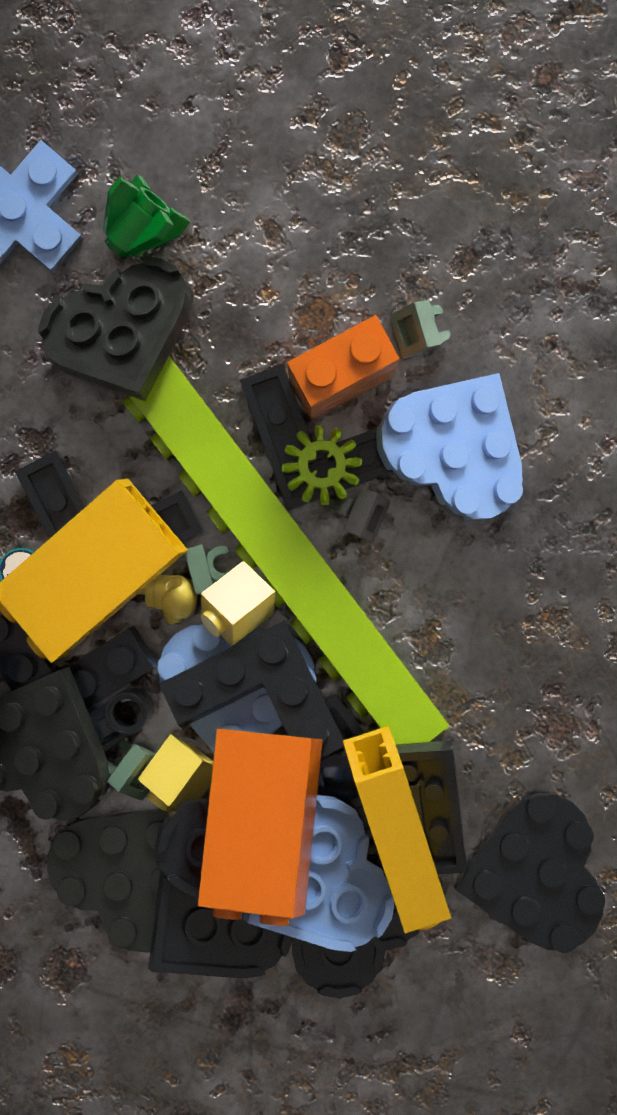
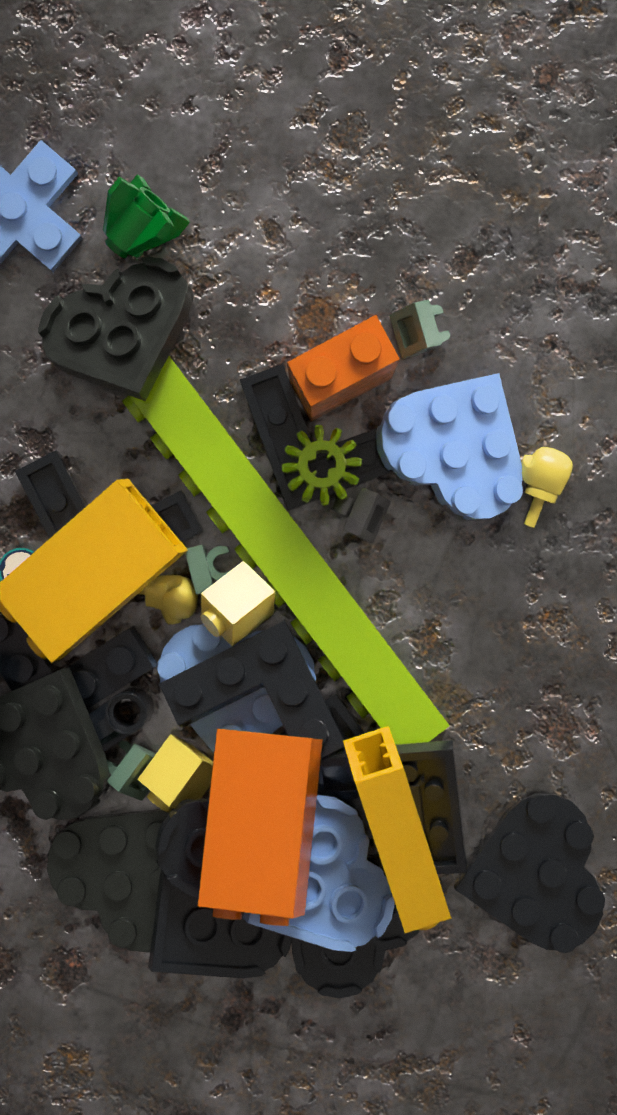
none -> light yellow piece [521,447,573,528]

